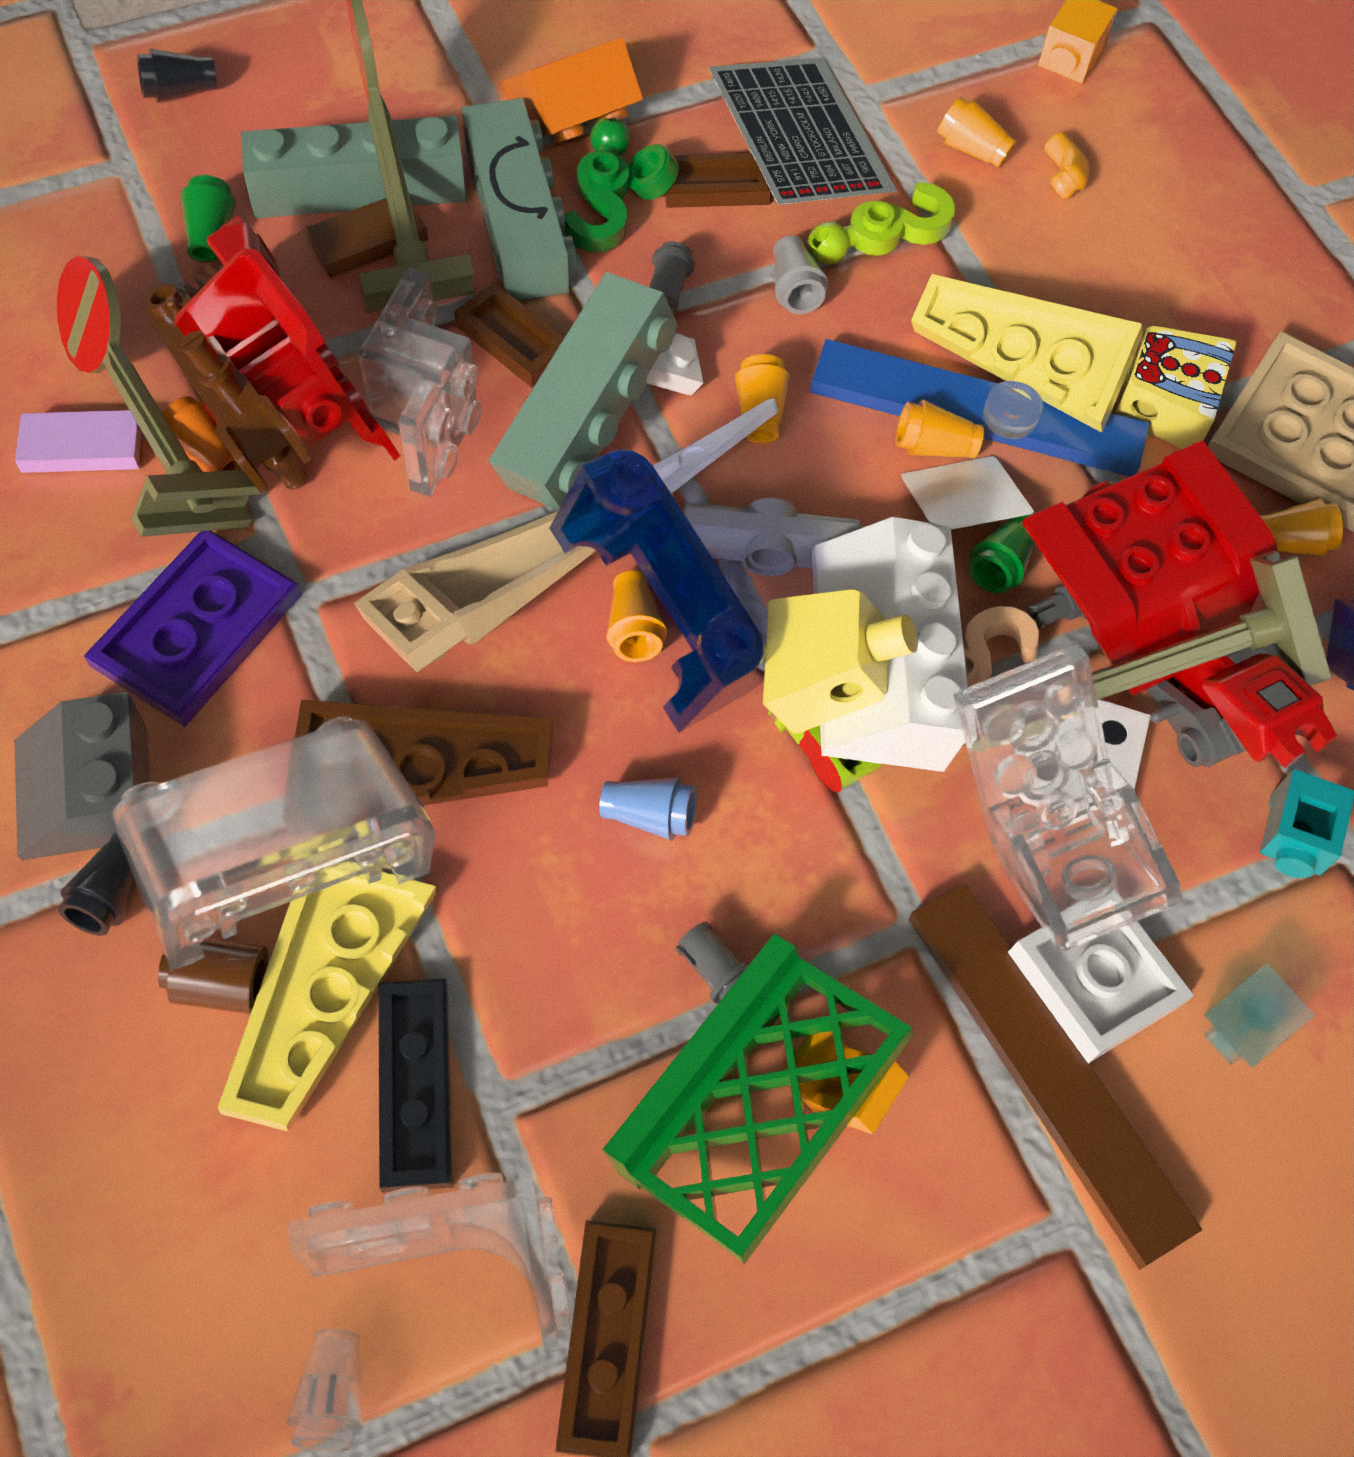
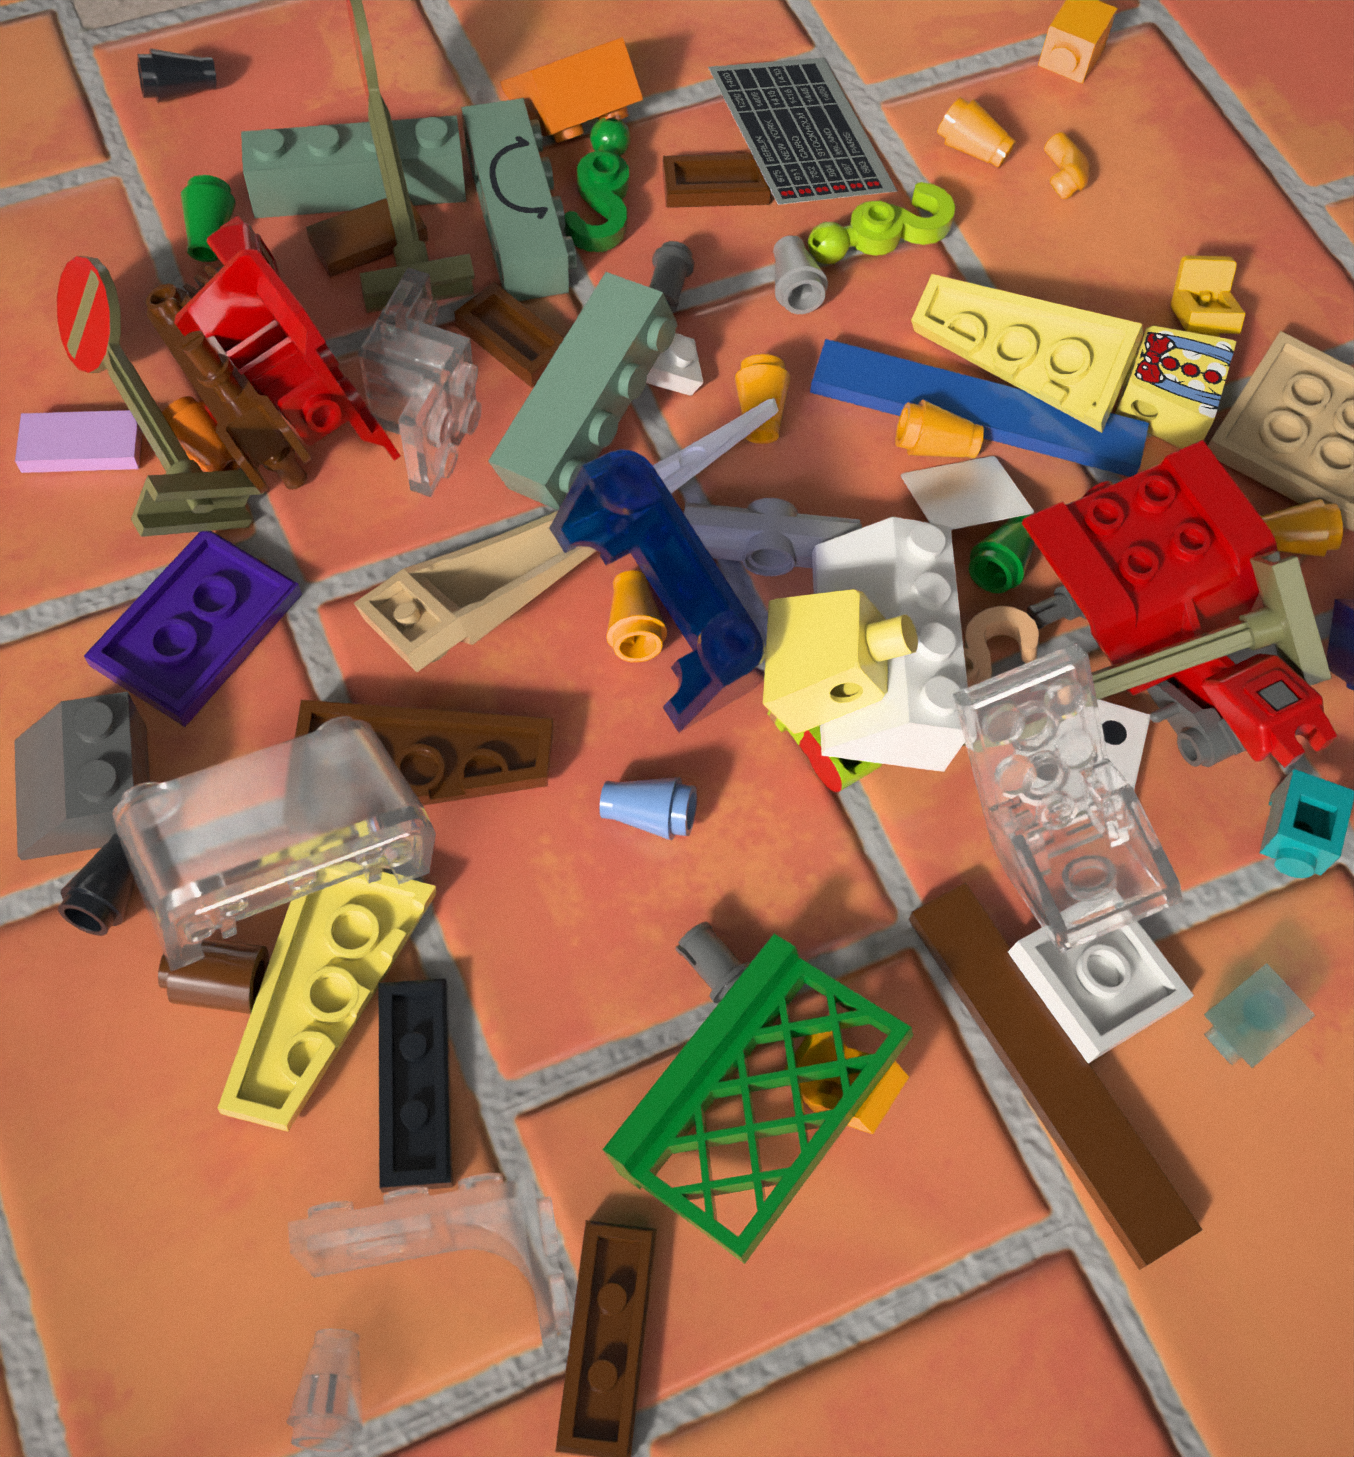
green tile [628,144,679,200] -> none
clear tile [983,381,1043,439] -> none
none -> yellow bracket [1170,255,1245,337]

